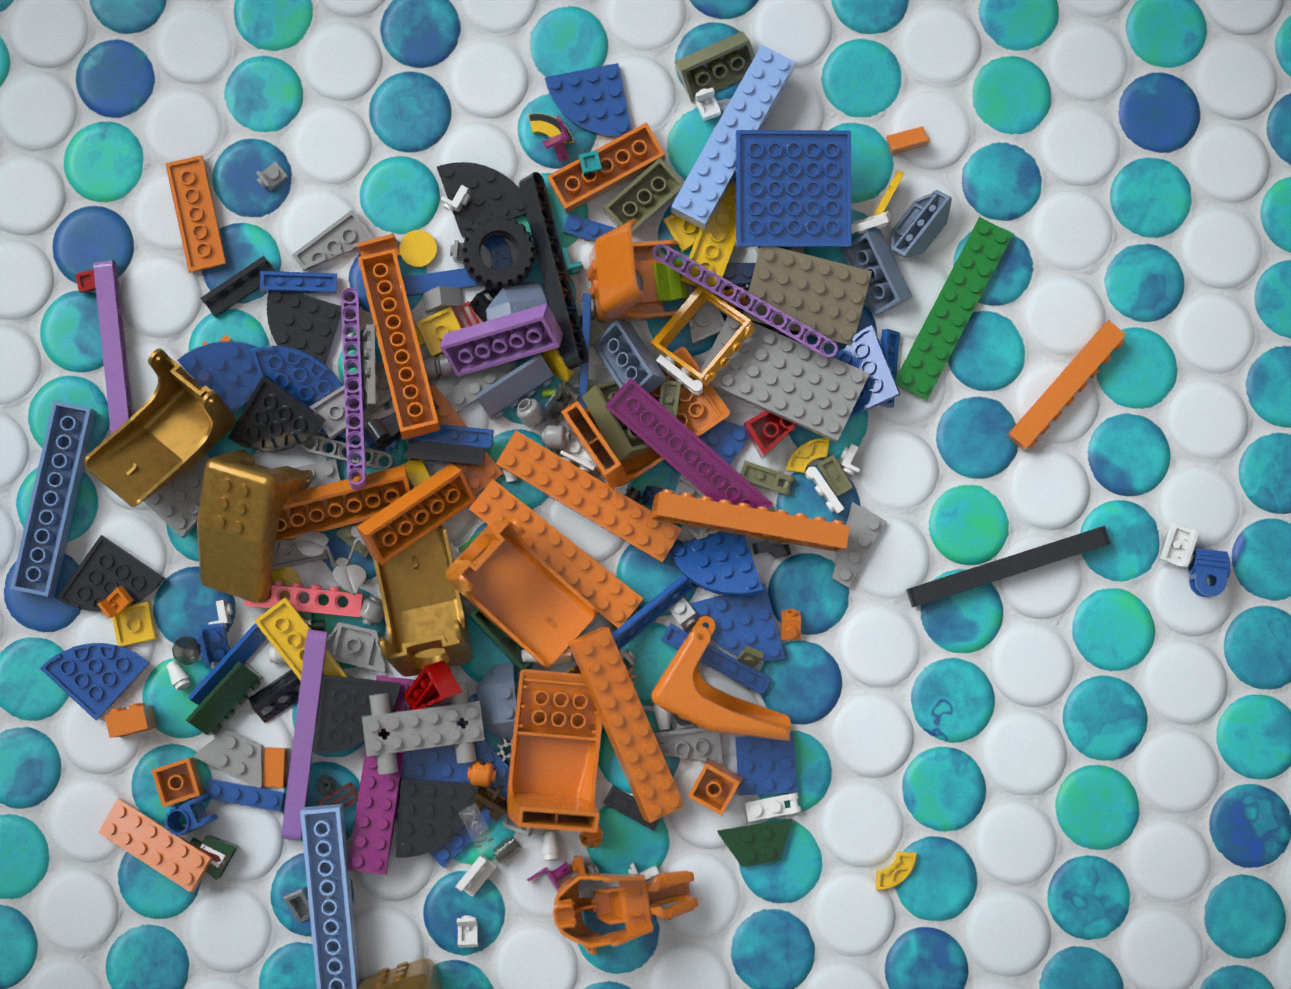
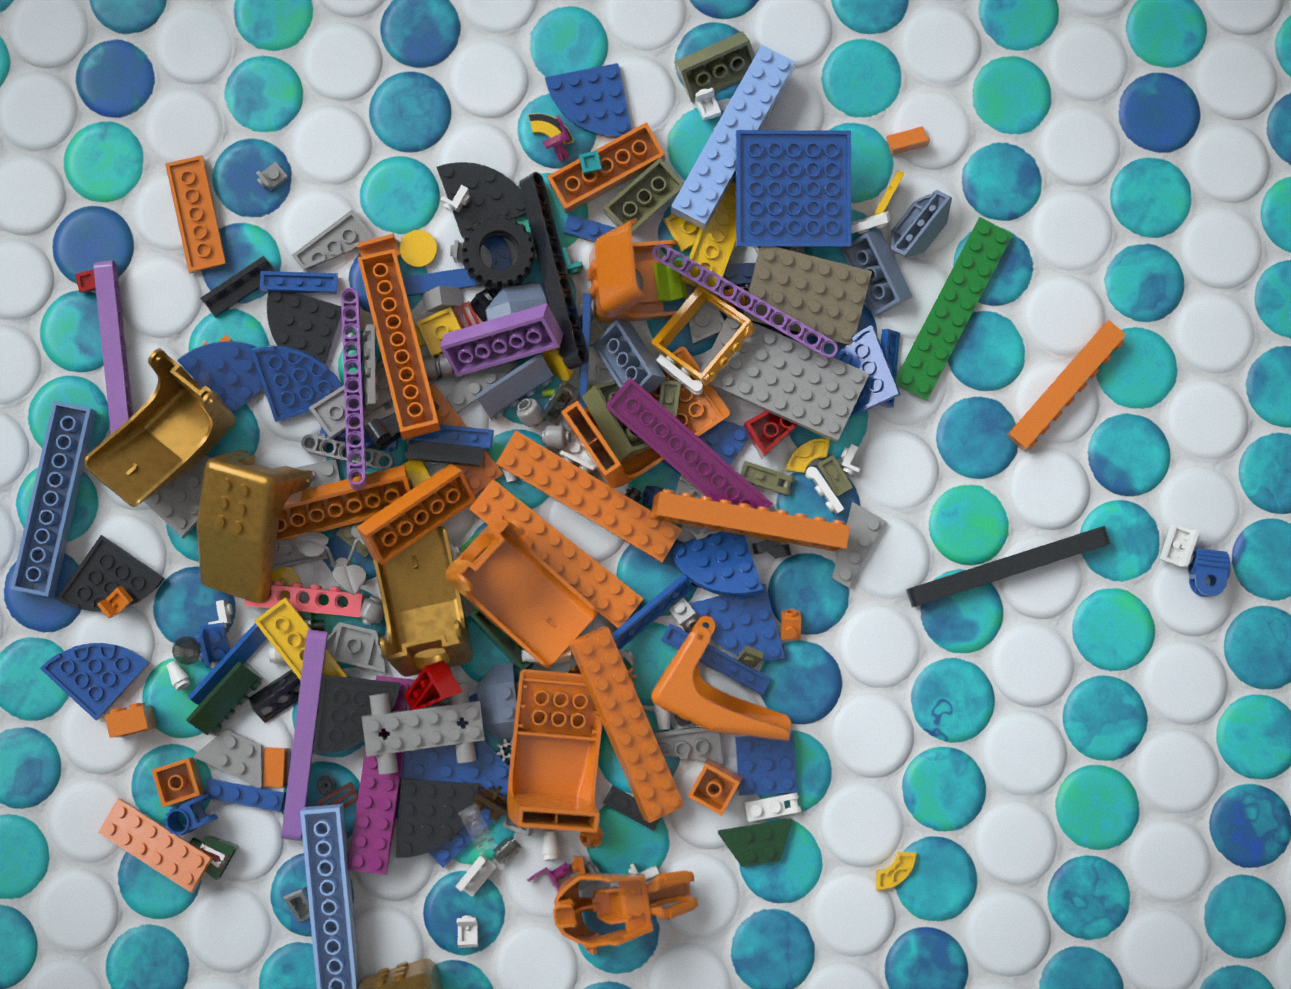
yellow tile [112,601,157,647] -> none
black plate [228,375,326,452] -> none
orange head [467,761,497,788] -> none

